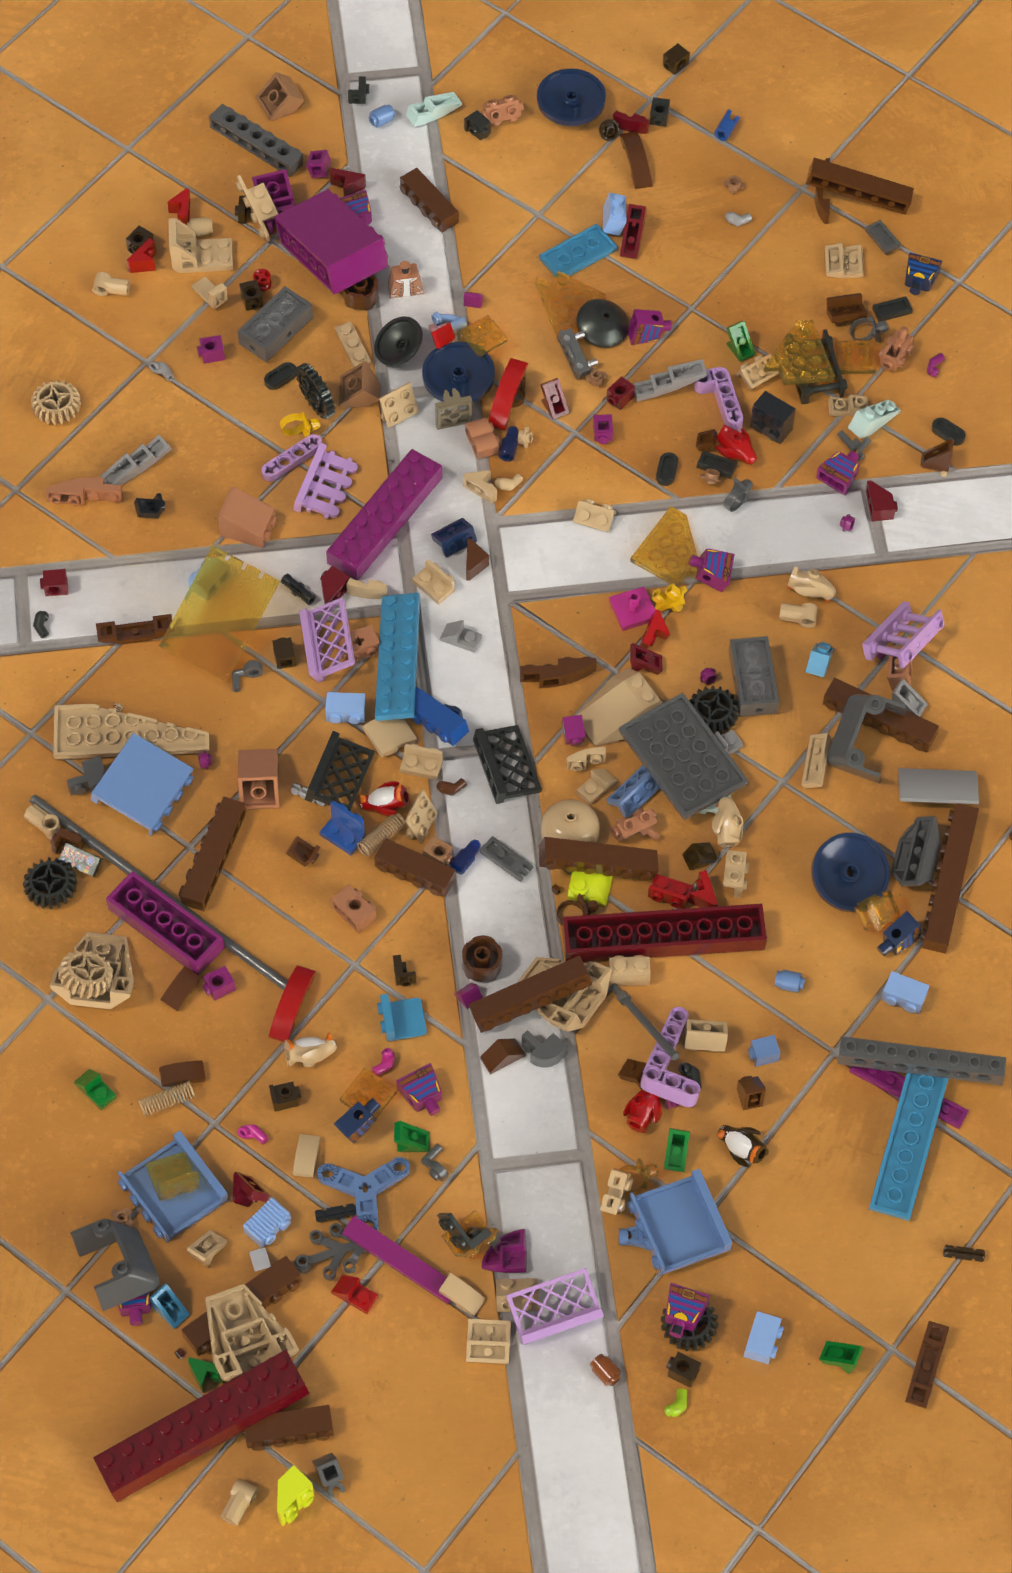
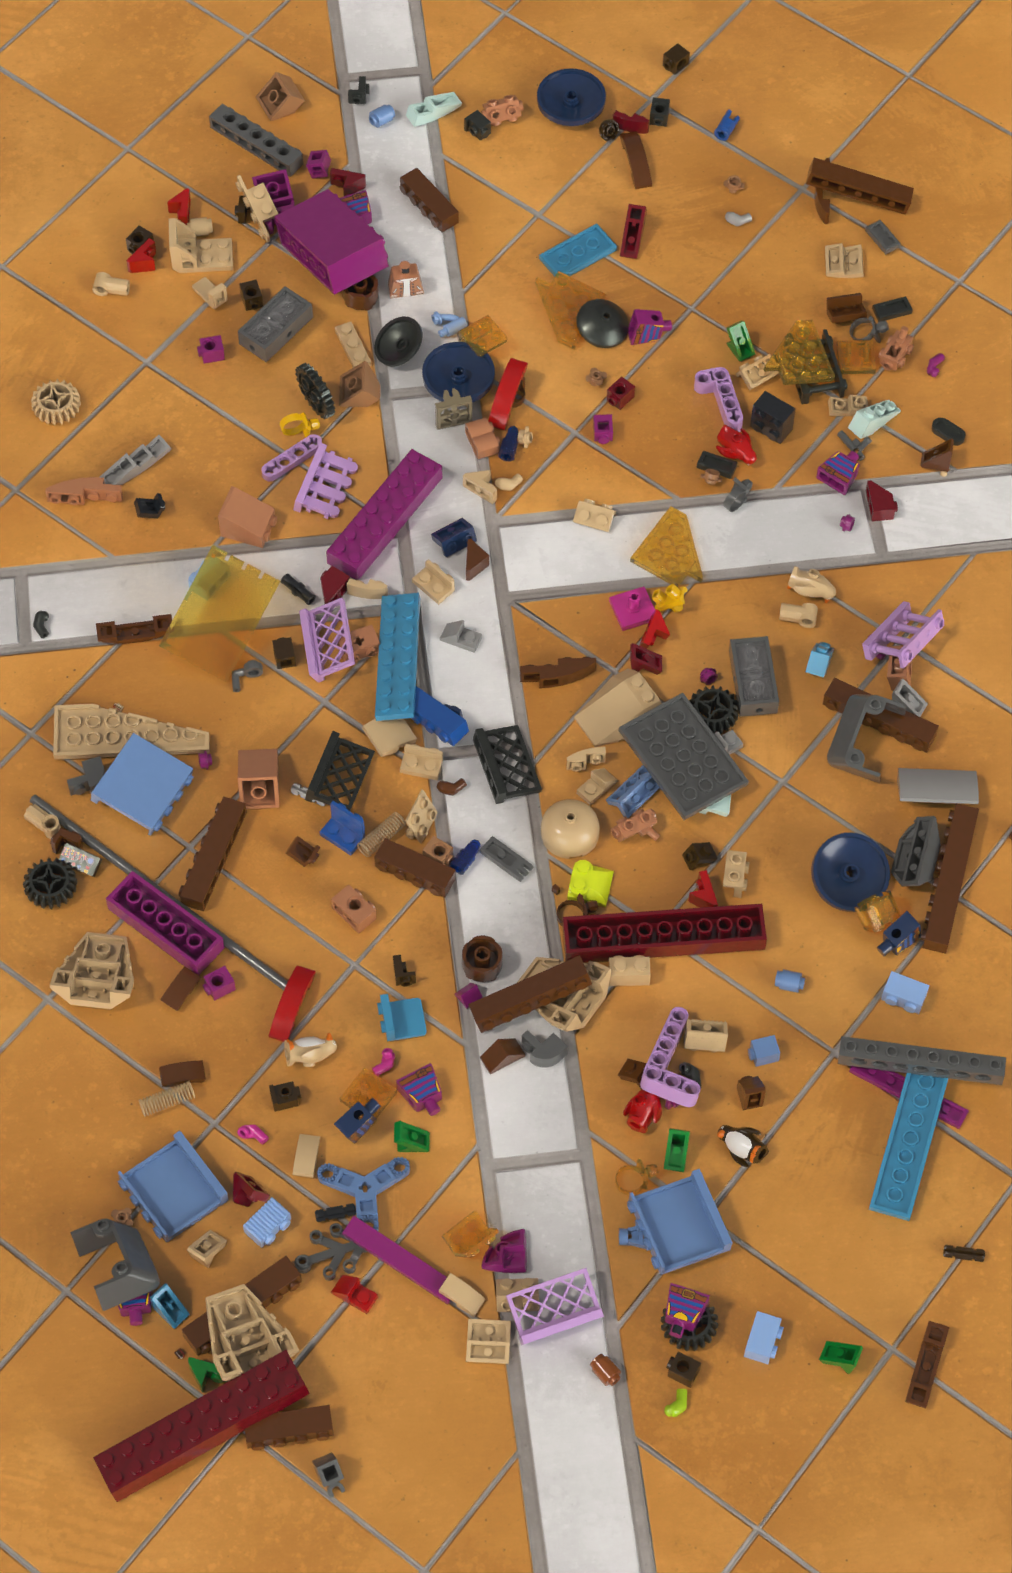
dark red brick [40,569,68,596] -> none
tan gear [58,949,113,999] -> none
green slope [74,1069,116,1110] -> none
clear yellow bracket [146,1152,200,1201] -> none
light grey arm [149,361,174,381] -> none
tan piece [220,1478,259,1526] -> none
white sticker [249,1248,271,1271] -> none
red wheel [253,269,272,292] -> none
pearl dark grey tile [264,362,297,390] -> none
neon yellow slope [277,1465,314,1526] -> none
light blue brick [325,692,366,724] -> none
animal [359,781,411,816] -> none
tan hinge [379,382,419,429] -> none
dark grey plate [421,1144,449,1181] -> none
red slope [428,322,455,349] -> none
pearl dark grey bracket [437,1213,492,1250] -> none
magenta slope [463,292,484,309] -> none
reddish brown brick [538,837,659,881] -> none
slope [540,378,570,419] -> none
dark grey piece [557,328,598,380] -> none
magenta brick [561,714,586,746] -> none
tan piece [600,1168,633,1215] -> none
light blue brick [603,192,626,236] -> none
dark grey bar [610,983,679,1060] -> none
light grey slope [633,359,707,402] -> none
red bracket [648,874,693,909] -> none
pearl dark grey tile [656,452,678,486] -> none
magenta torso [688,549,735,592] -> none
reddish brown plate [696,429,718,451] -> none
tan animal [712,797,743,848] -> none
tan plate [801,733,831,788] -> none
torso [905,252,942,295] -> none

